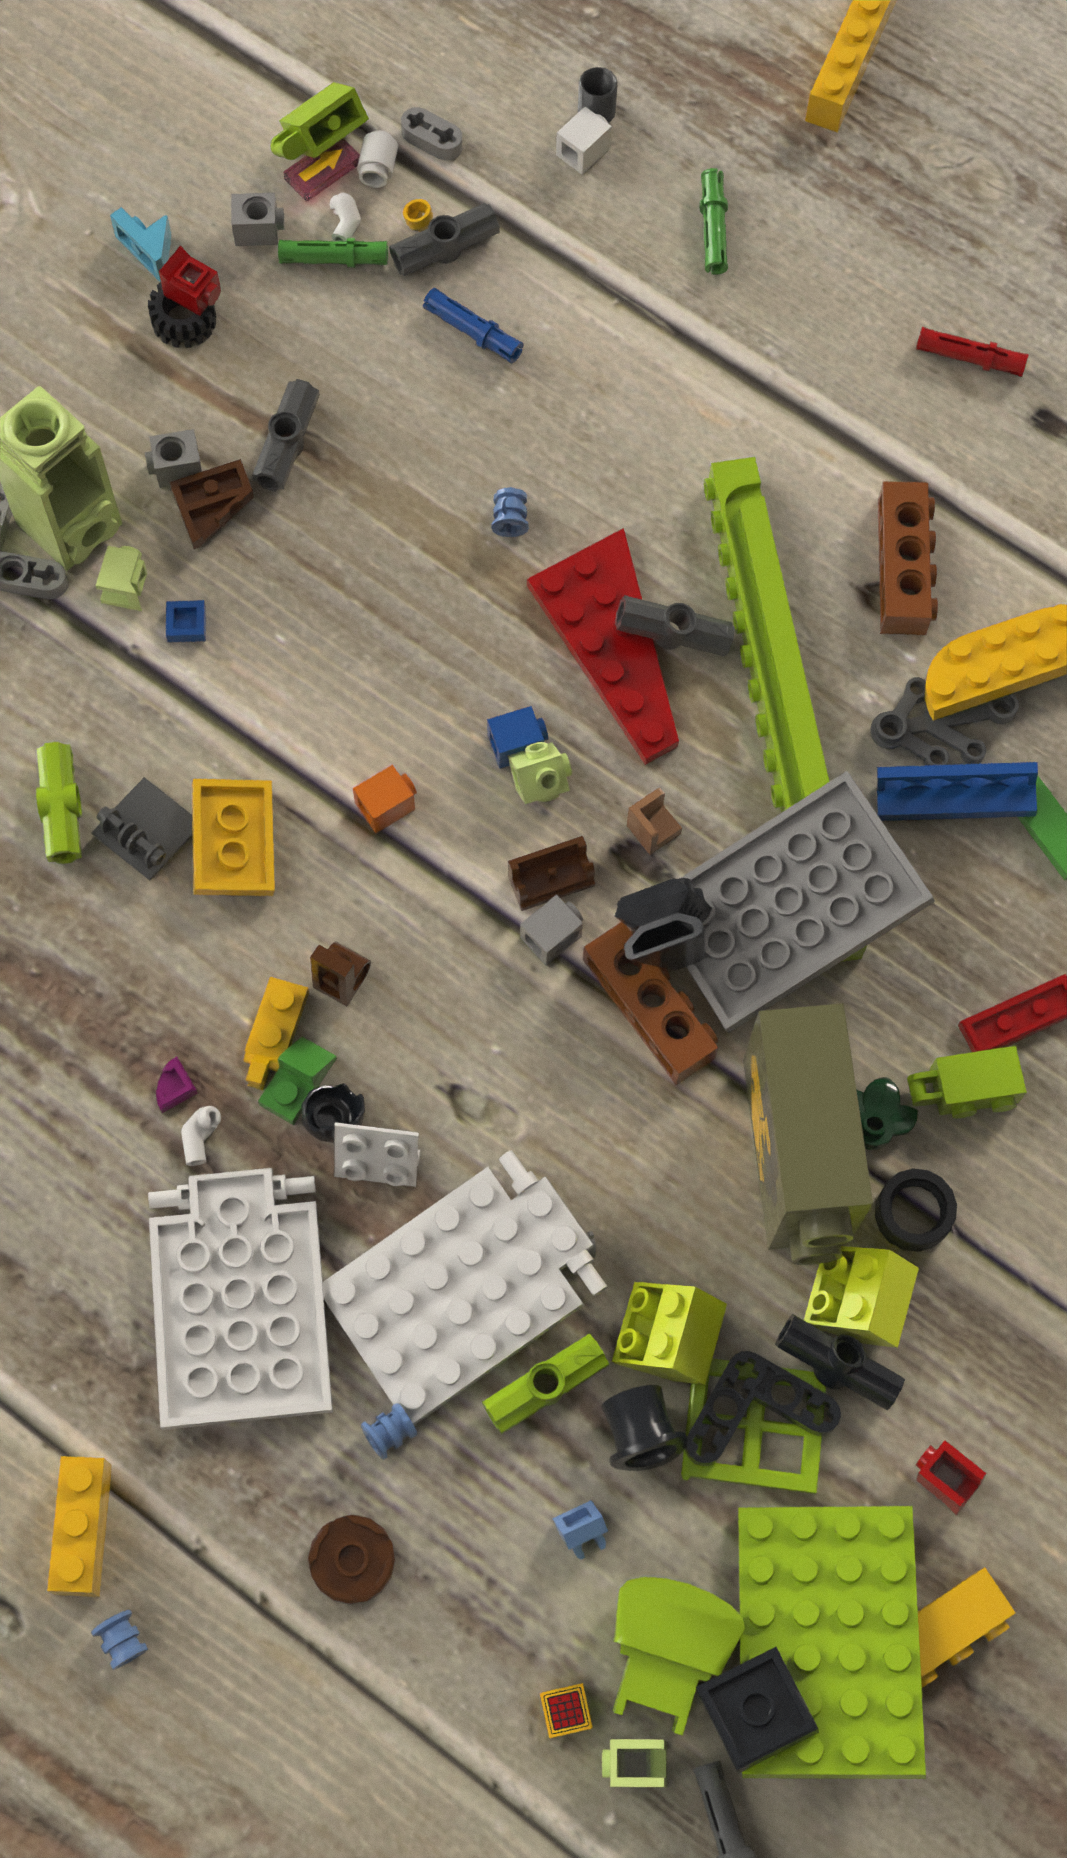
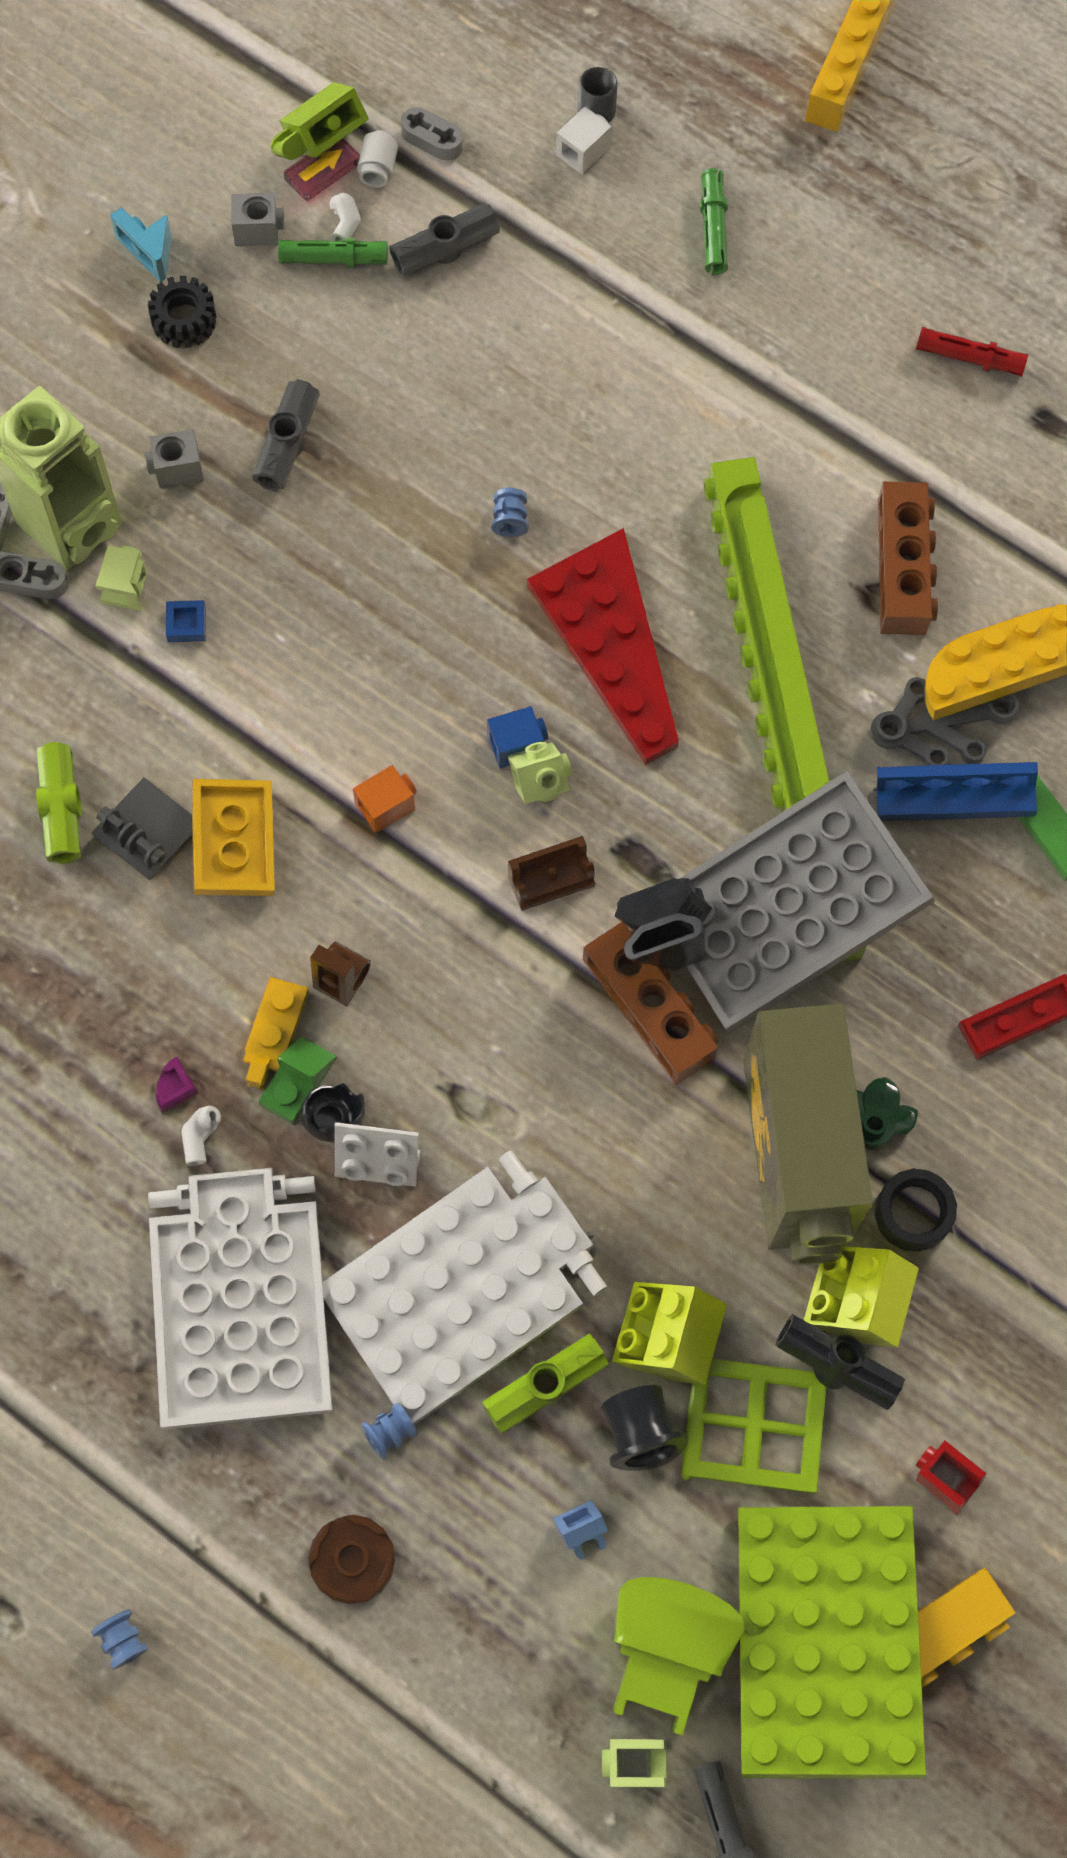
yellow brick [47,1456,112,1597] -> none
red window [159,245,221,316] -> none
reddish brown wing [169,459,254,549] -> none
yellow hinge [403,199,433,232] -> none
blue pin [423,288,524,363] -> none
light grey brick [520,895,583,966] -> none
tile [540,1683,593,1739] -> none
dark grey piece [615,595,735,657] -> none
medium nougat panel [626,788,682,855] -> none
black beam [685,1351,841,1466] -> none
black tile [696,1647,819,1774] -> none
lime brick [907,1046,1027,1119] -> none

